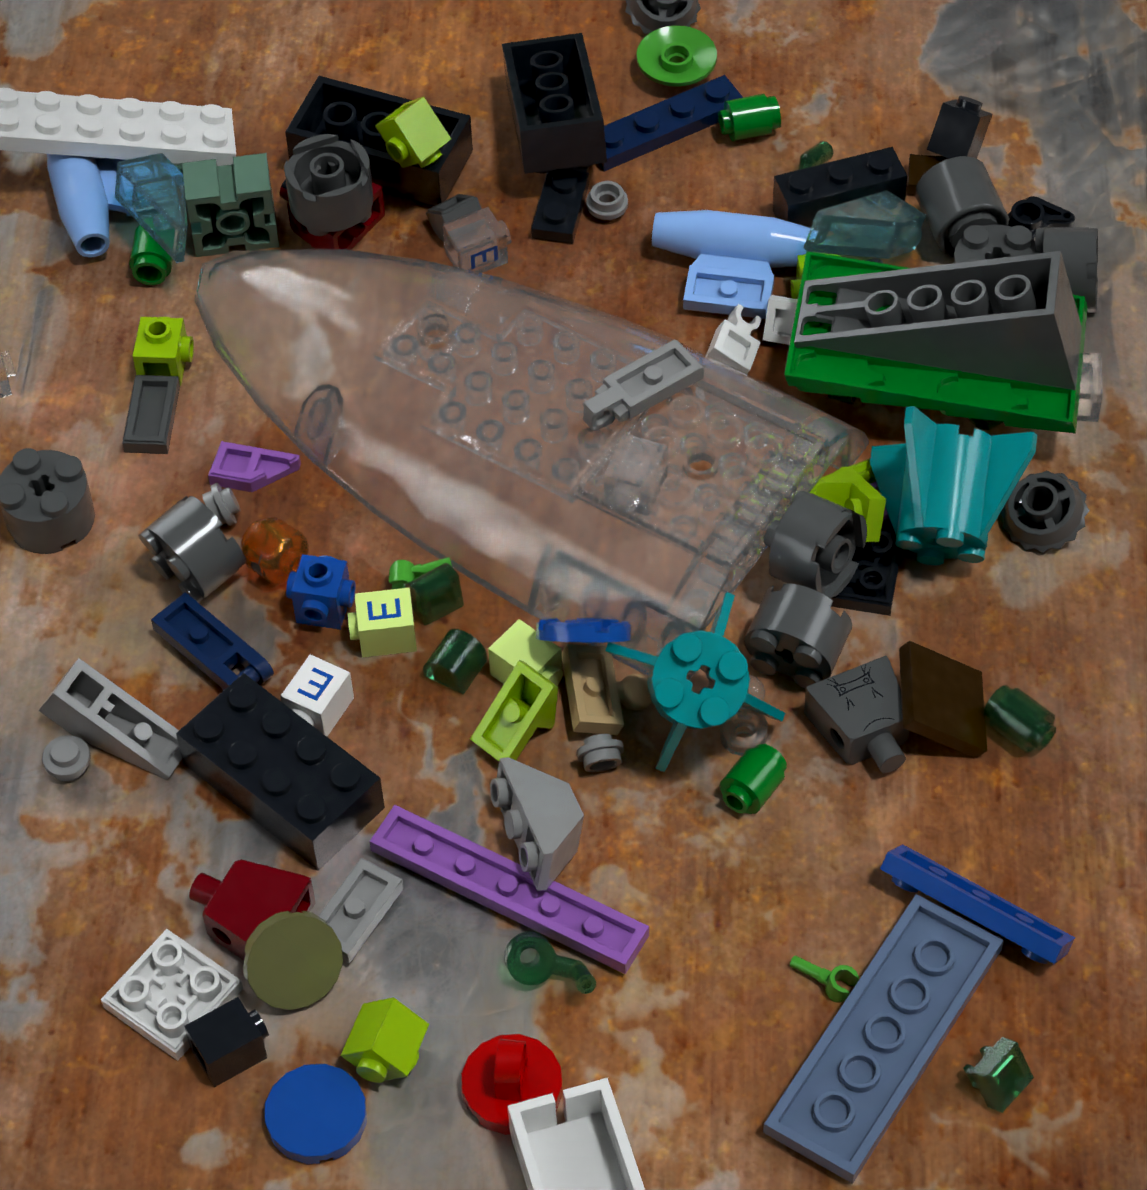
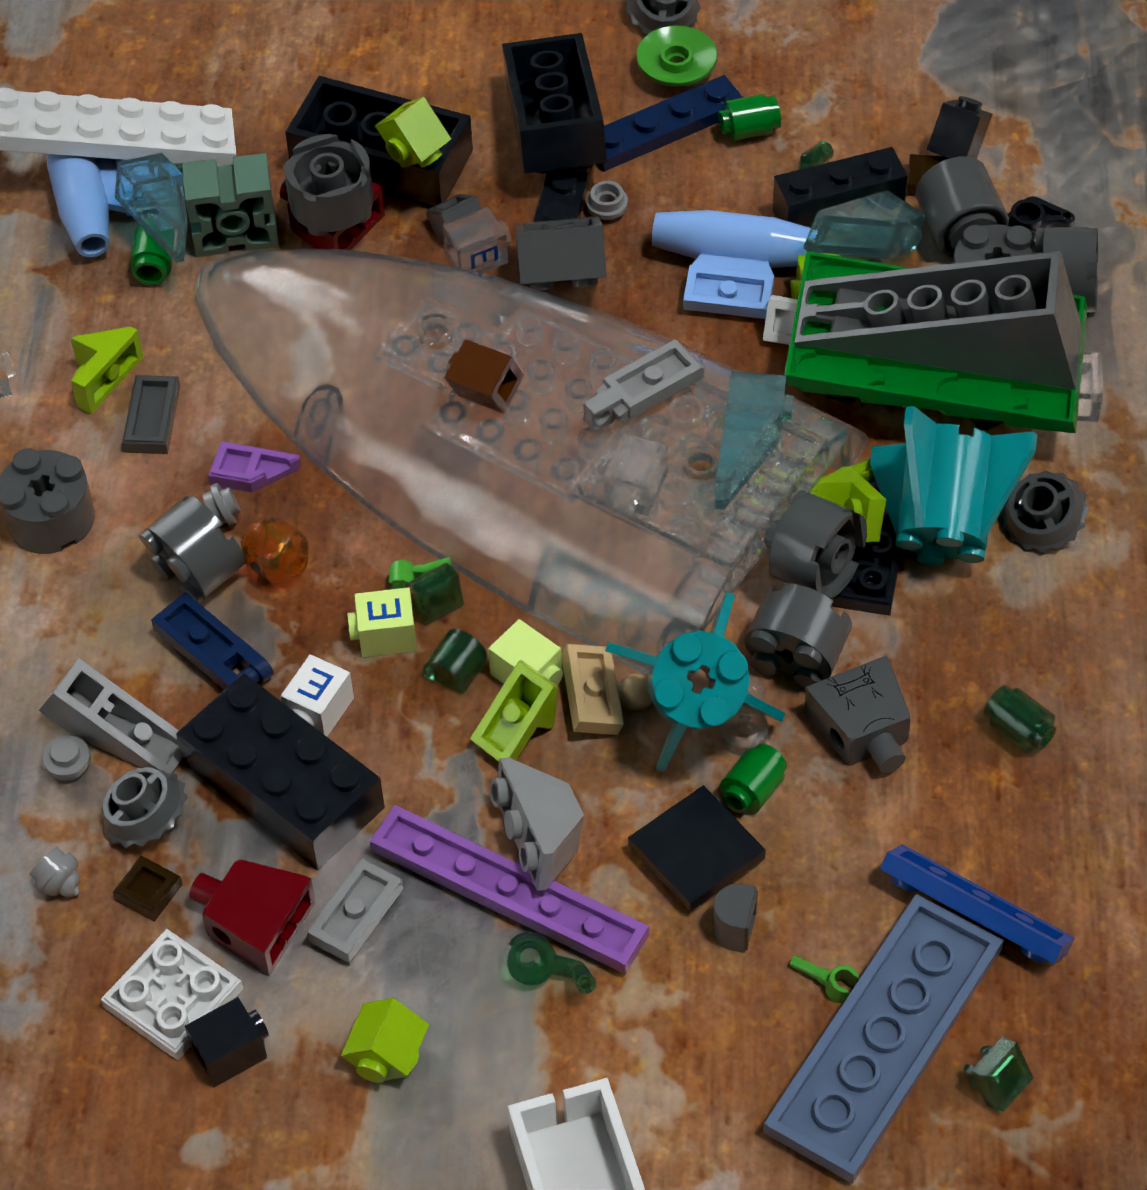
lime brick [132,317,194,386] -> none
olive tile [243,911,343,1010] -> none
blue tile [265,1064,367,1164] -> none
blue brick [286,554,356,630] -> none
red tile [461,1034,563,1135] -> none
blue tile [536,618,631,643] -> none
light grey plate [576,734,624,772] -> none
white plate [705,304,762,380] -> none
dark brown tile [899,641,987,758] -> none
none -> light grey plate [29,847,80,897]
none -> lime slope [71,326,144,415]
none -> dark grey piece [102,767,188,848]
none -> dark brown tile [113,856,183,922]
none -> reddish brown brick [444,339,524,414]
none -> dark grey brick [514,216,607,290]
none -> black tile [628,785,766,912]
none -> dark grey brick [713,883,758,953]
none -> clear light blue slope [715,371,794,510]

